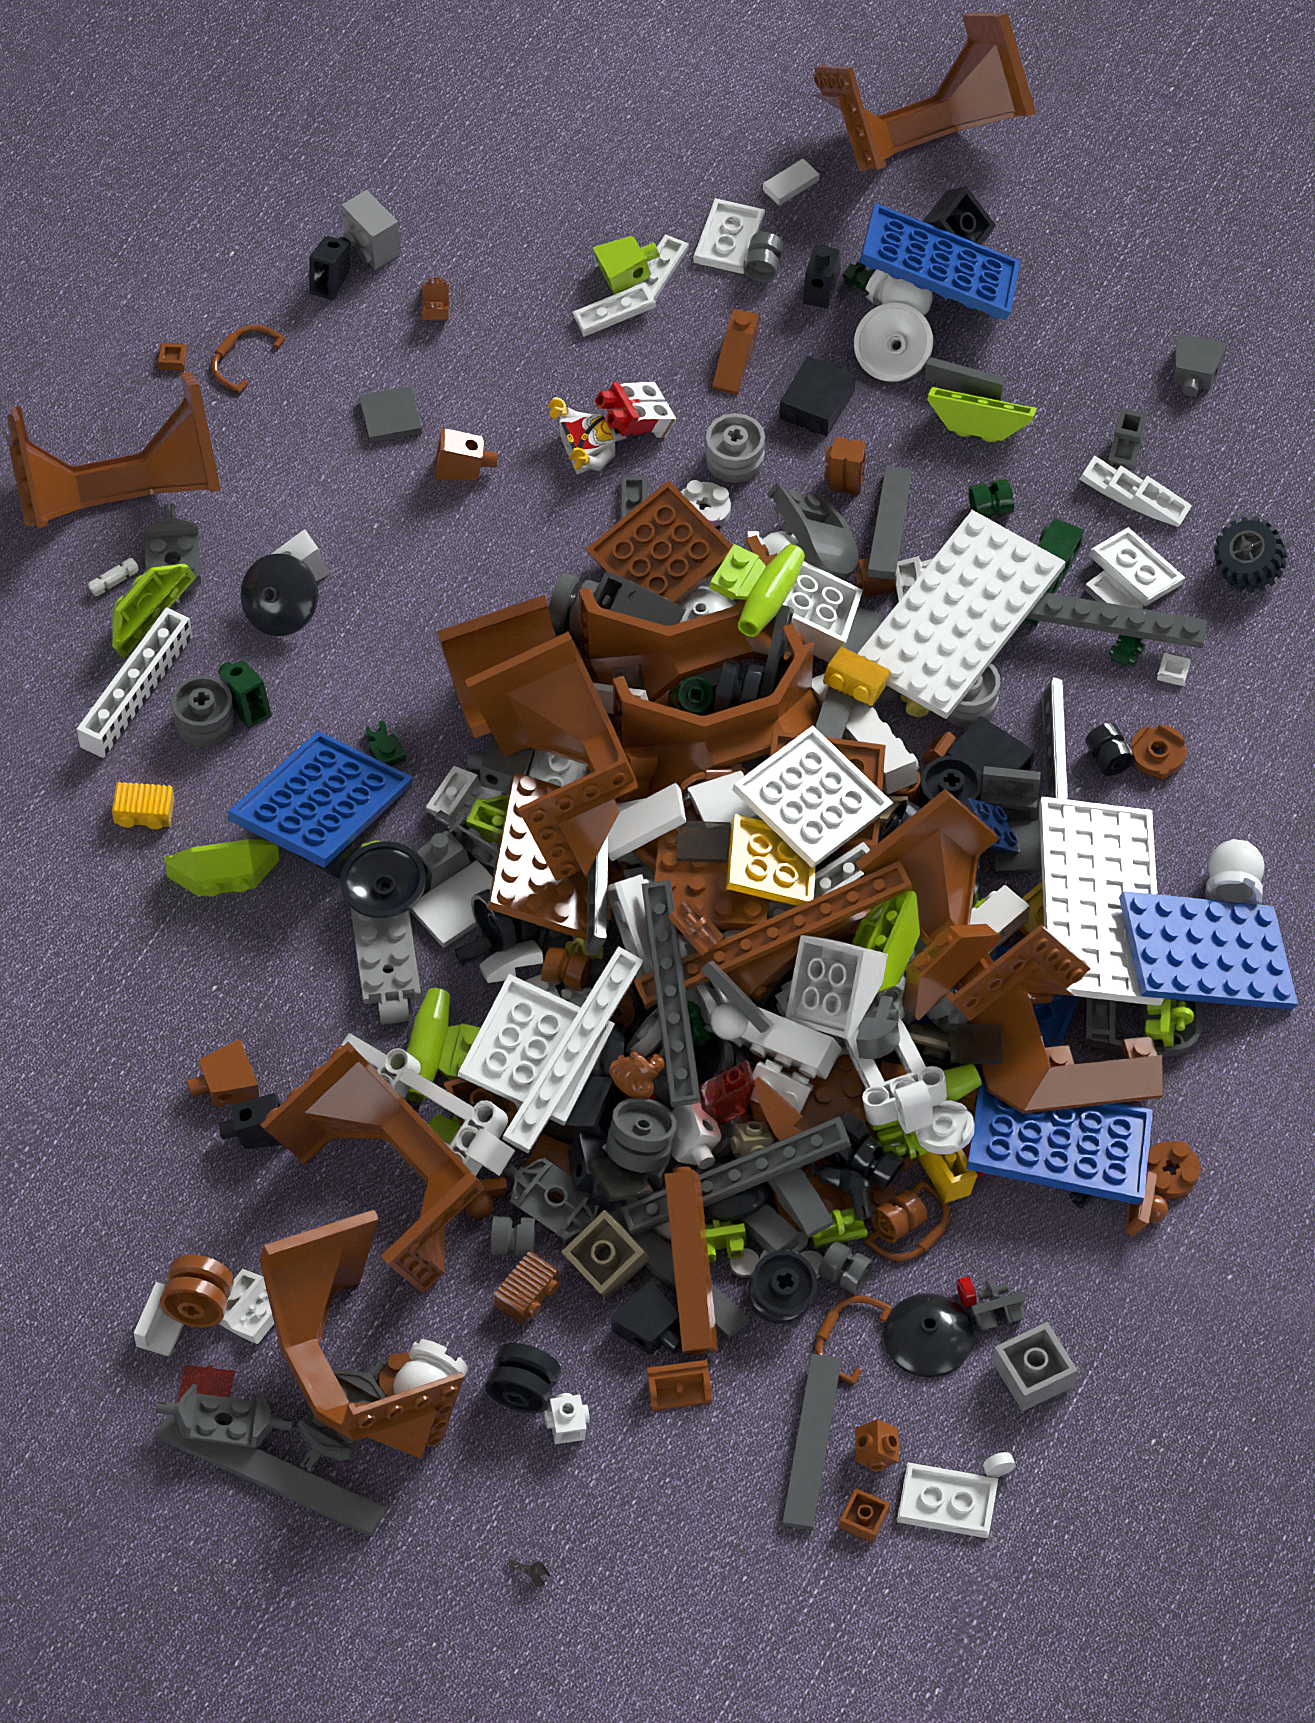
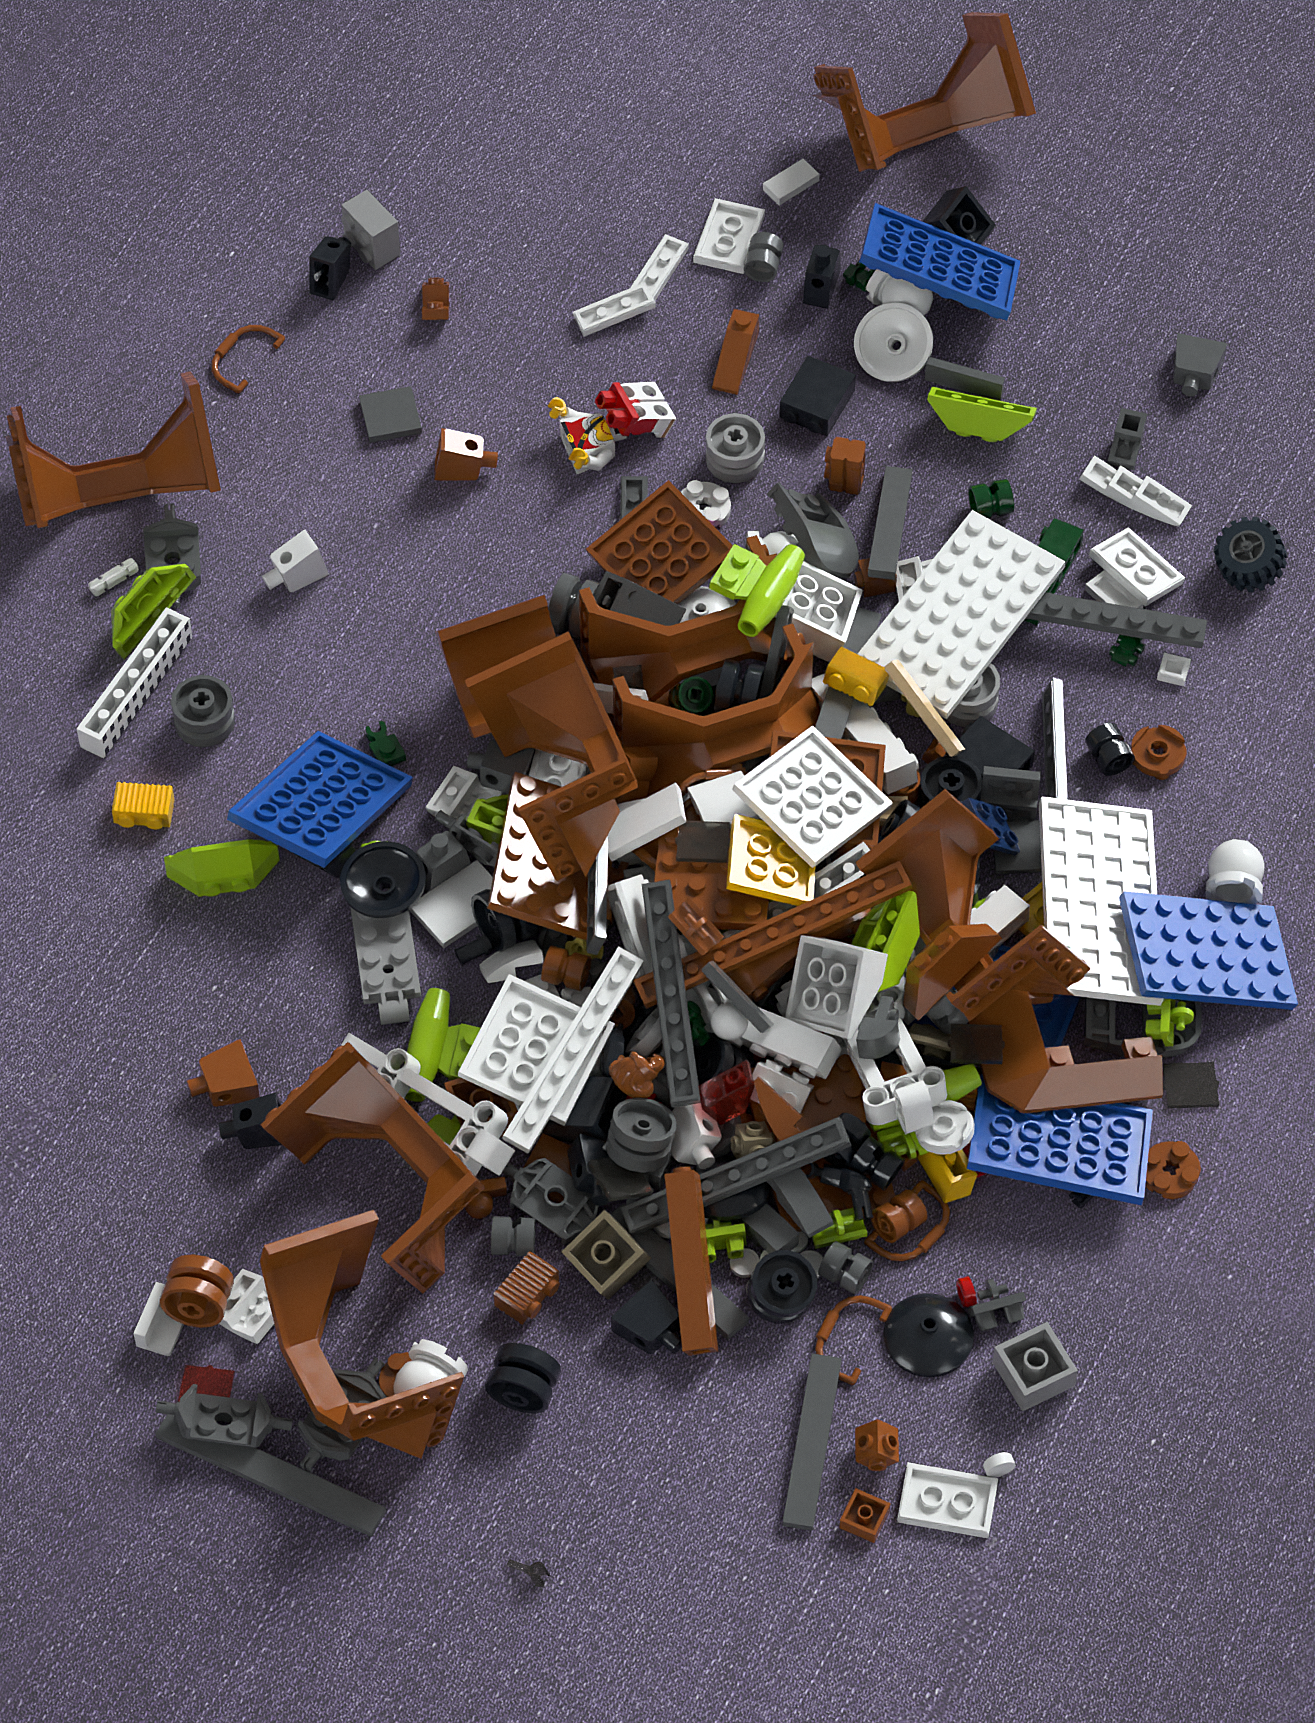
dark orange tile [157,343,188,371] -> none
dark green torso [218,661,272,729] -> none
black dish [240,554,318,636] -> none
white brick [544,1393,590,1444] -> none
lime torso [593,236,660,295] -> none
dark orange hinge [647,1360,712,1411] -> none
dark orange tile [1125,1171,1168,1236] -> none
none -> tan tile [885,660,965,757]
none -> clear smoke piece [1163,1062,1219,1109]

